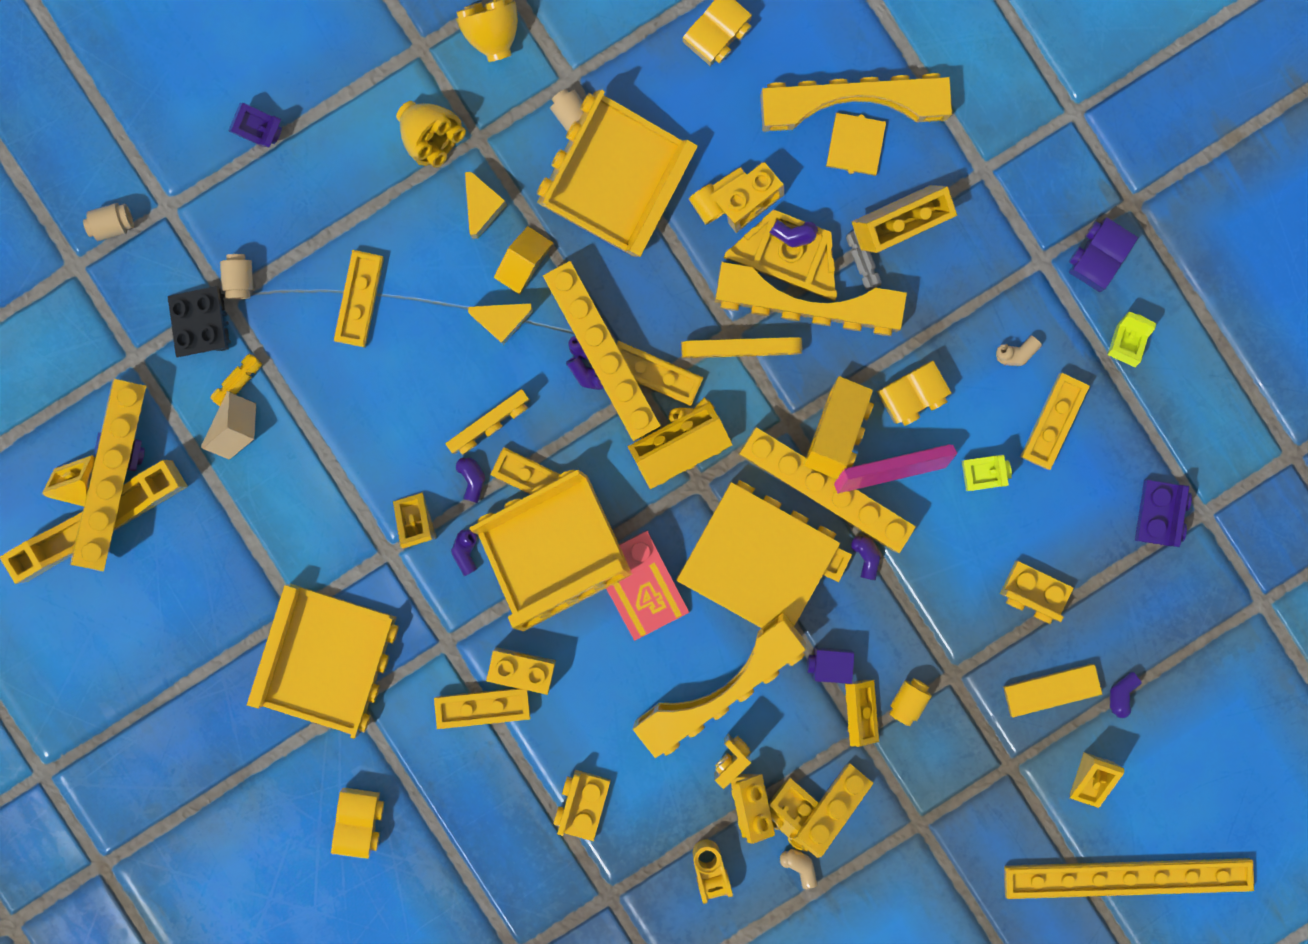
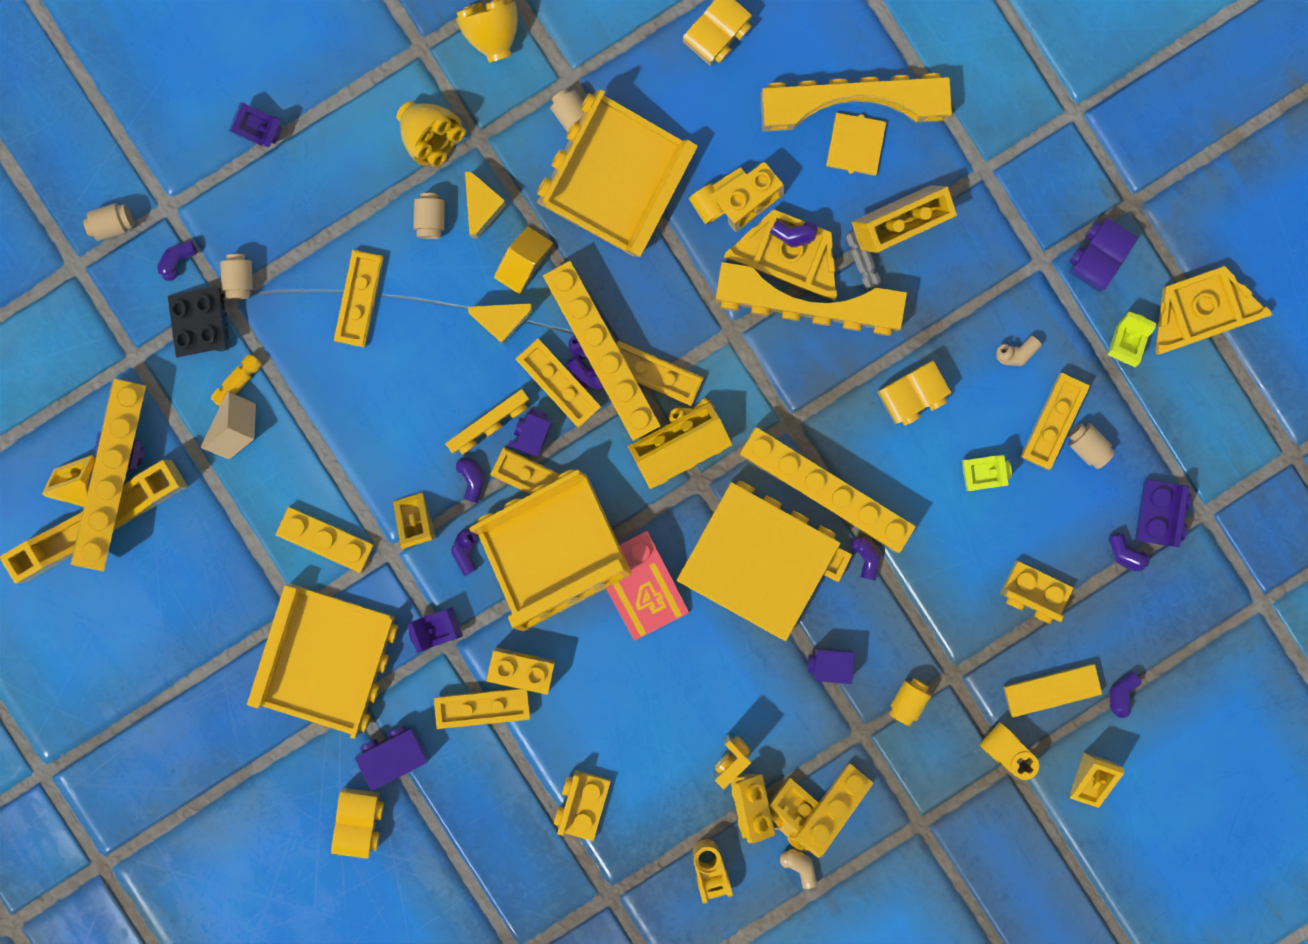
yellow arch [632,613,806,759] -> none
yellow beam [681,337,803,358] -> none
yellow brick [803,376,874,479] -> none
dark pink tile [834,444,957,494] -> none
yellow plate [845,680,879,747] -> none
yellow tile [1004,858,1254,899] -> none
none -> dark purple arm [157,240,197,281]
none -> yellow plate [275,507,375,573]
none -> dark purple brick [355,724,431,791]
none -> dark purple bracket [407,607,463,653]
none -> tan brick [413,193,445,239]
none -> dark purple brick [508,408,552,457]
none -> yellow plate [516,338,601,428]
none -> yellow piece [979,722,1039,780]
none -> tan brick [1068,423,1115,469]
none -> dark purple arm [1108,533,1150,571]
none -> yellow wing [1155,266,1272,355]

